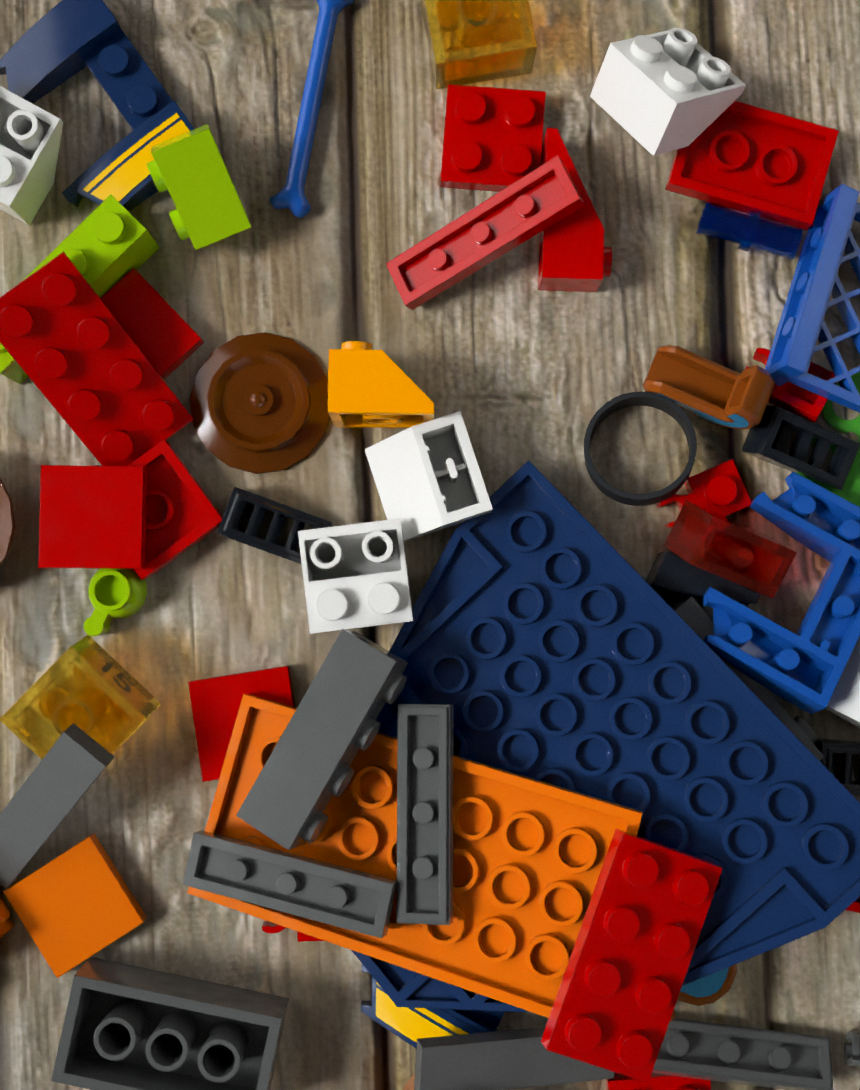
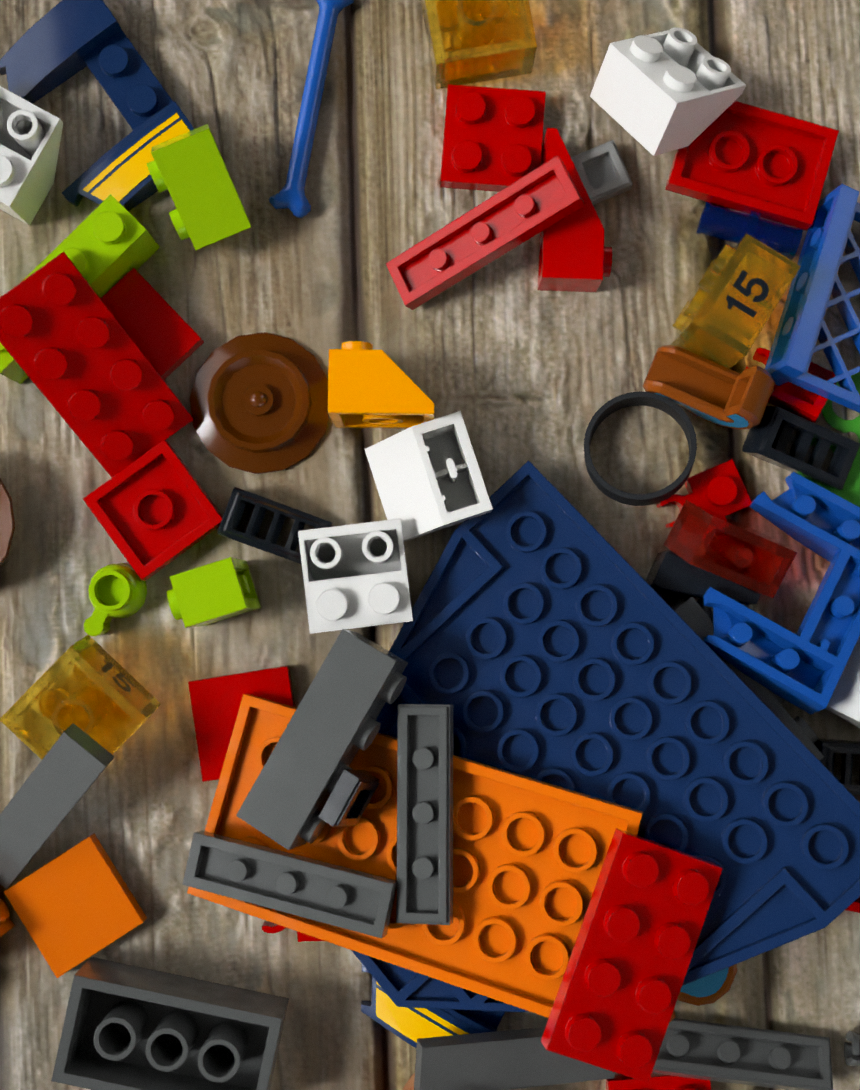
red tile [38,465,147,569] -> none
none -> lime brick [167,557,261,628]
none -> tile [318,769,380,827]
none -> light grey tile [571,140,633,205]
none -> clear yellow brick [671,233,801,369]

